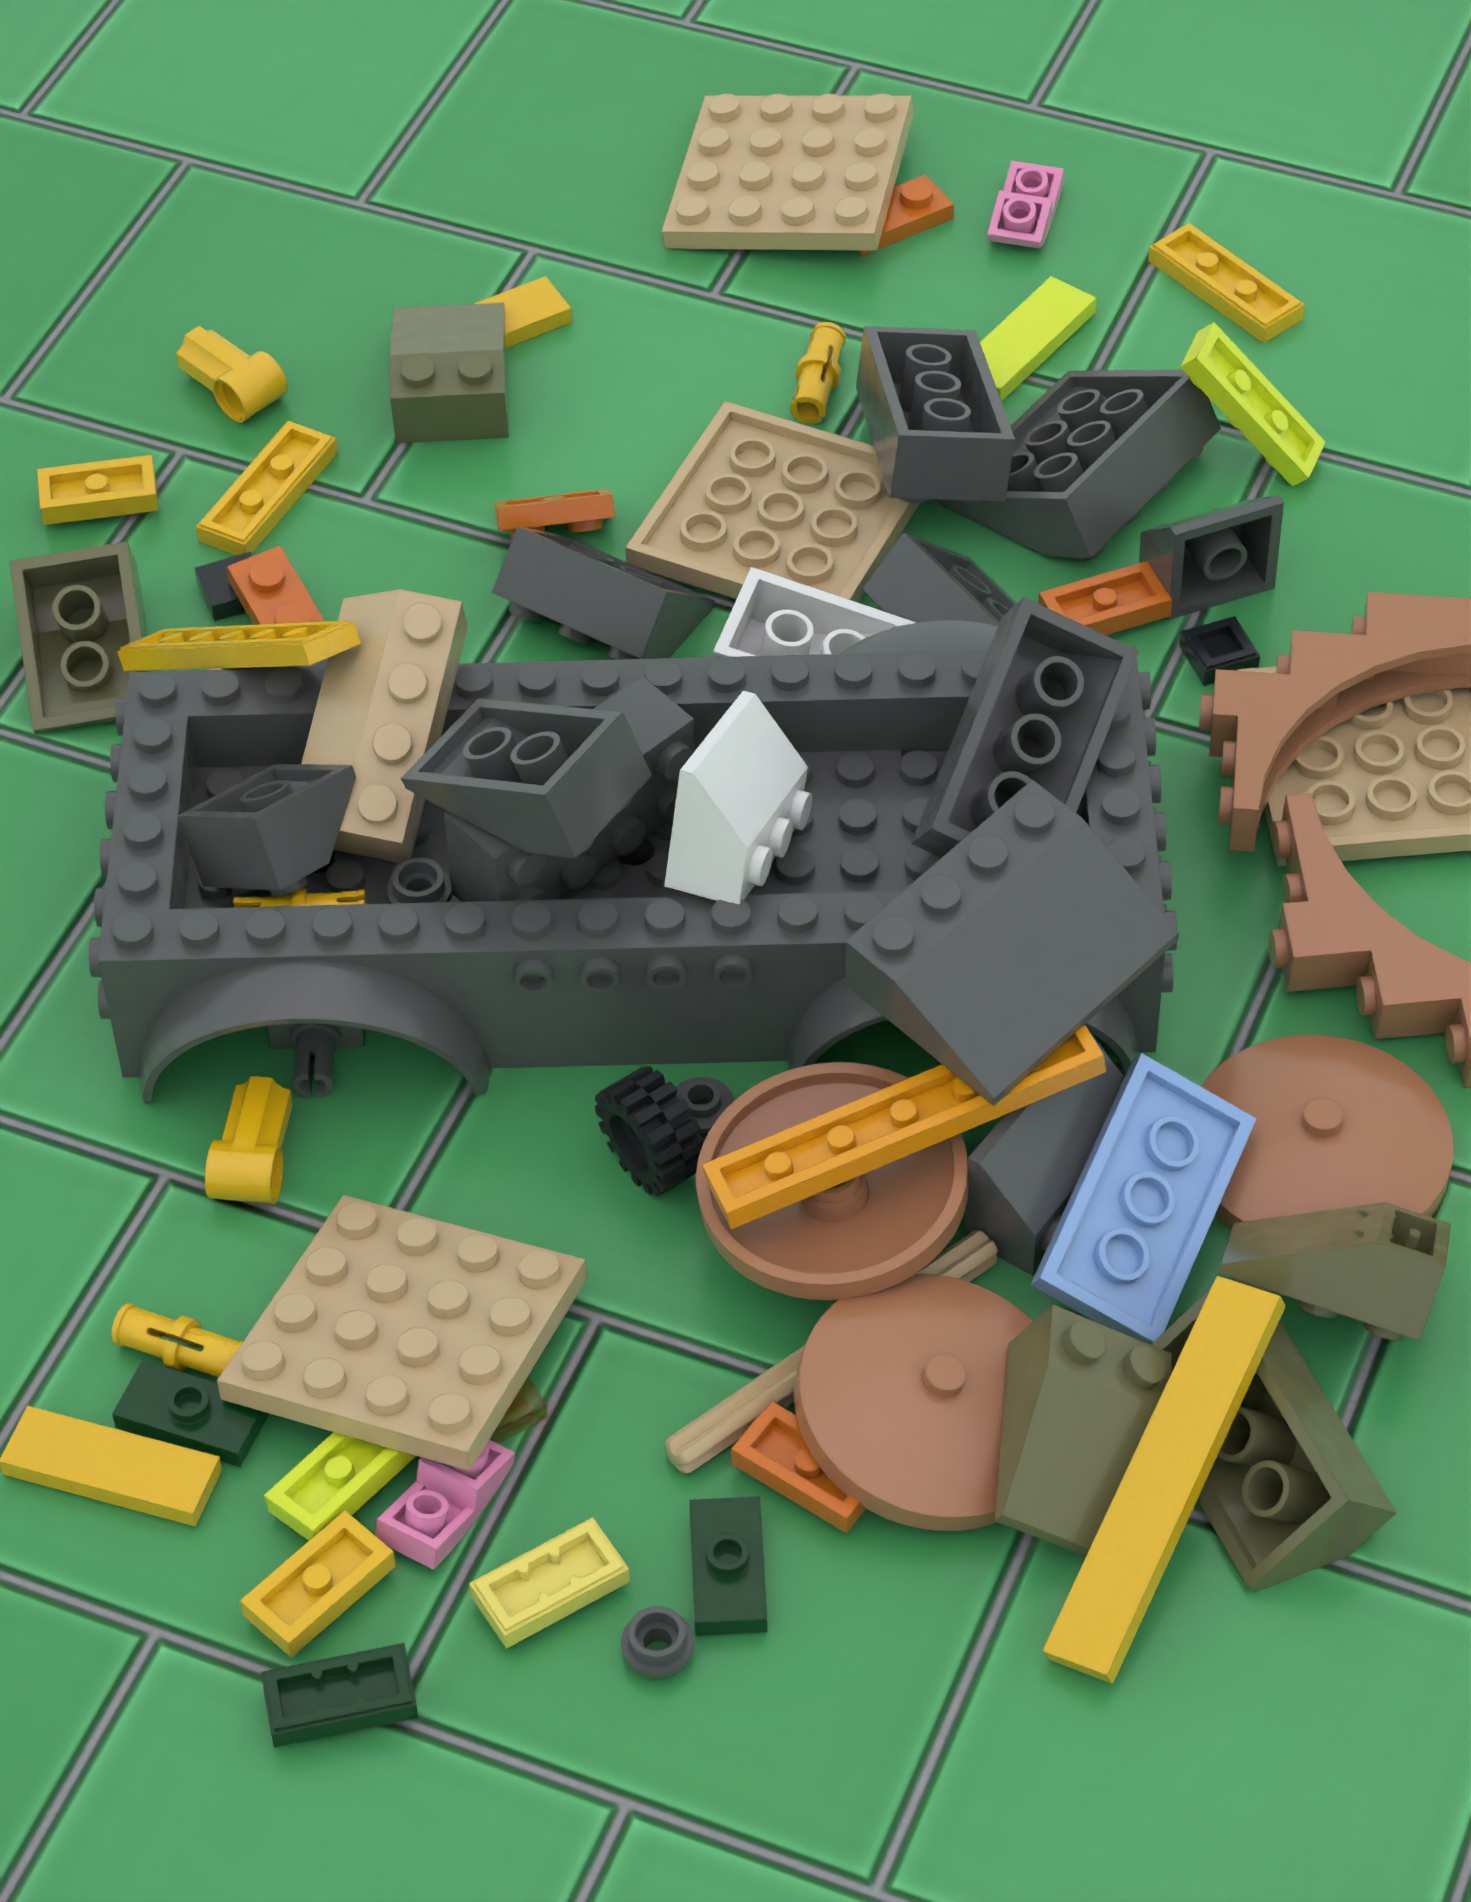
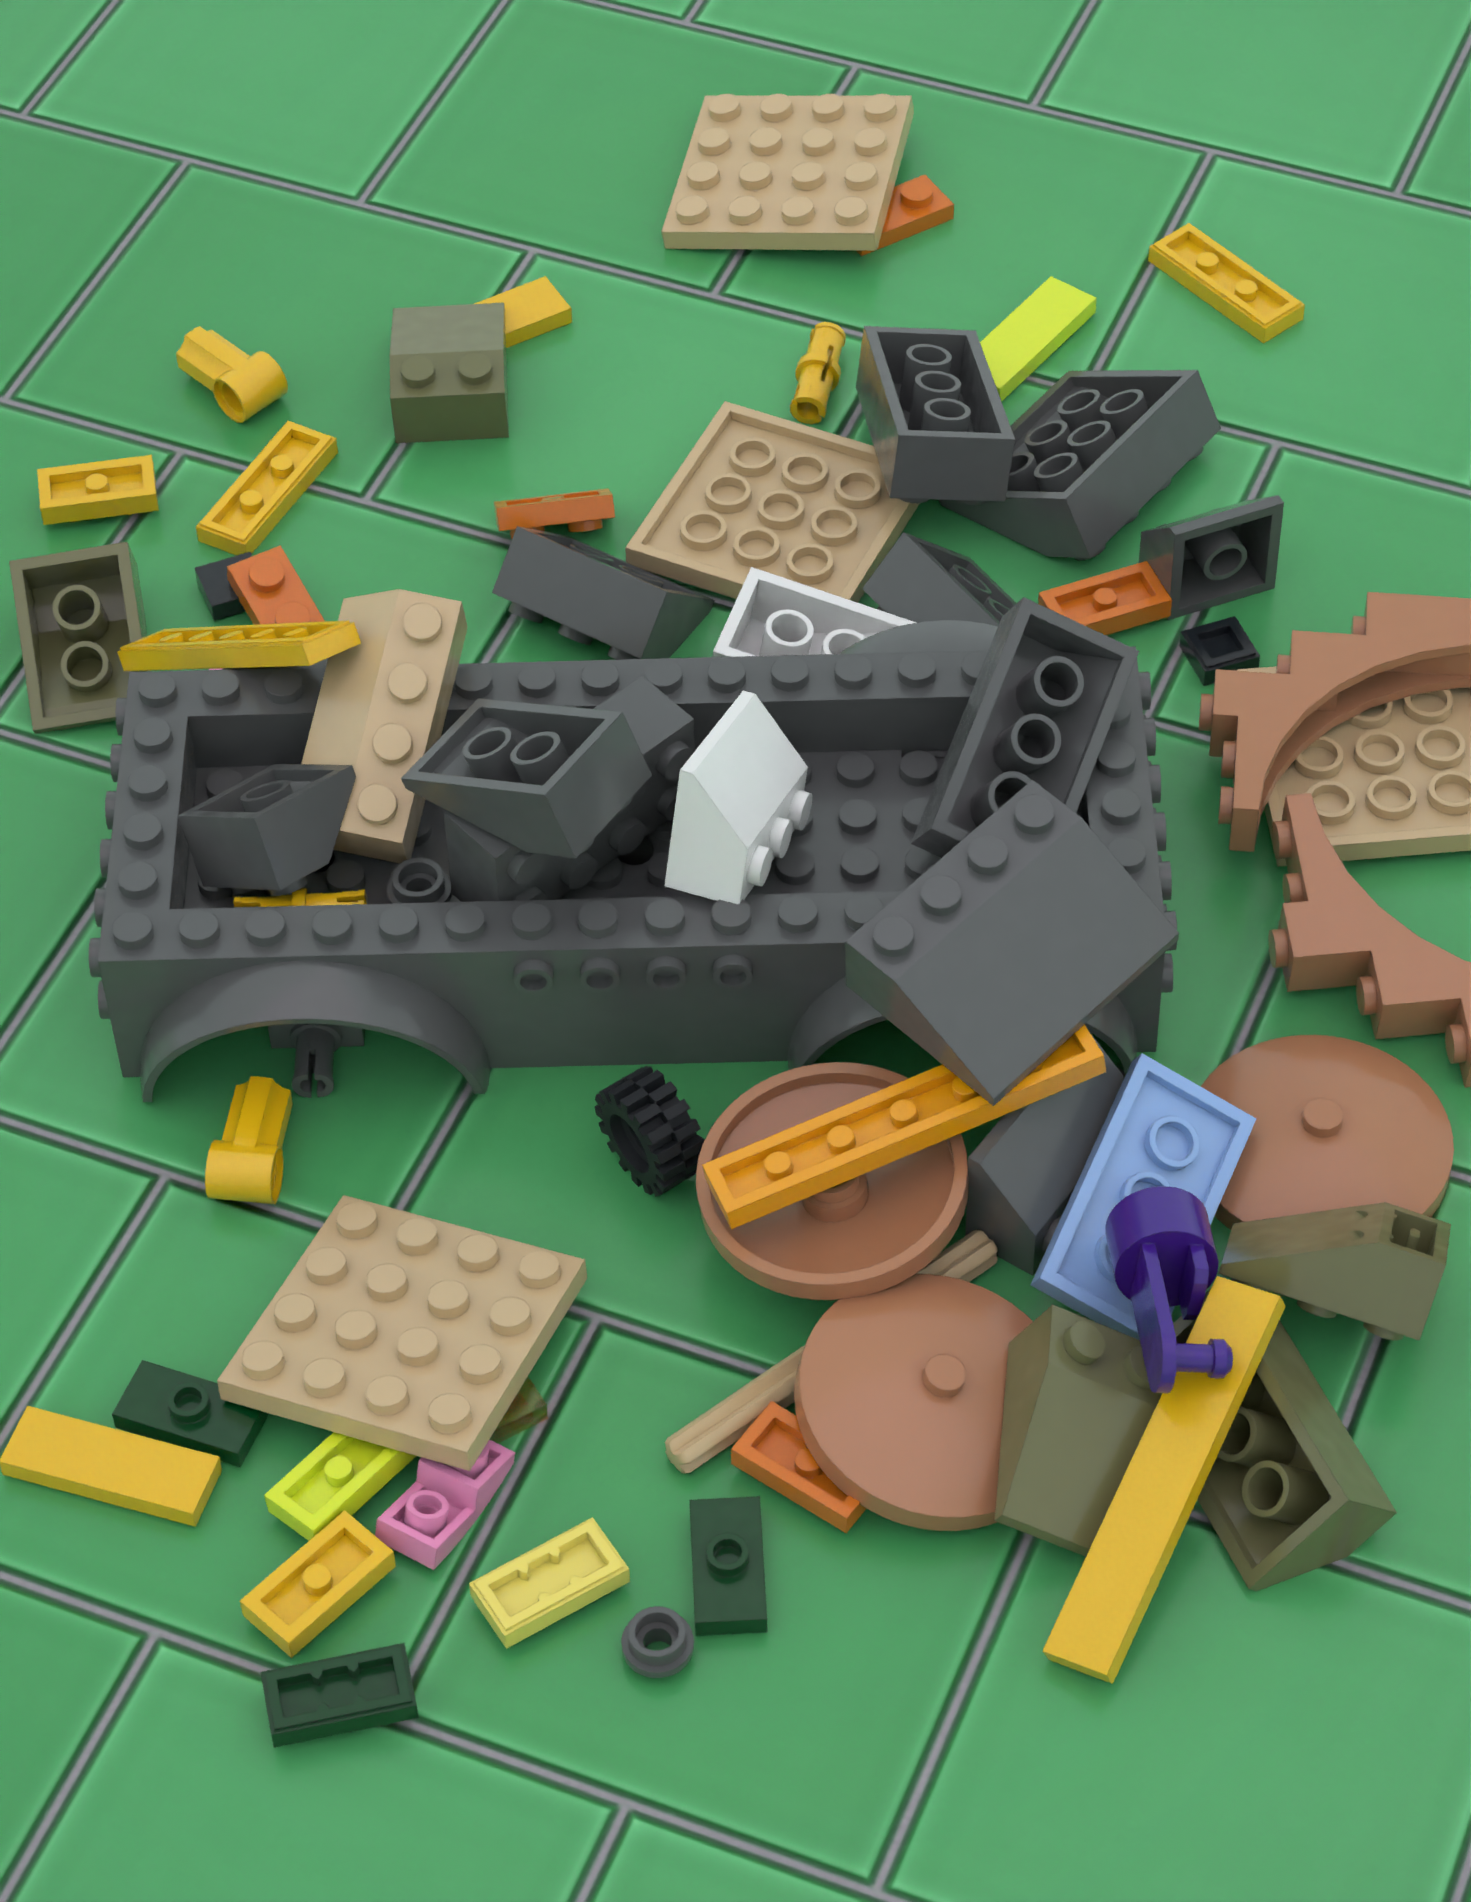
yellow pin [111,1303,243,1377] -> none
dark grey plate [676,1077,734,1139] -> none
bright pink slope [987,161,1064,249] -> none
neon yellow plate [1180,322,1325,487] -> none
none -> dark purple piece [1105,1186,1233,1393]

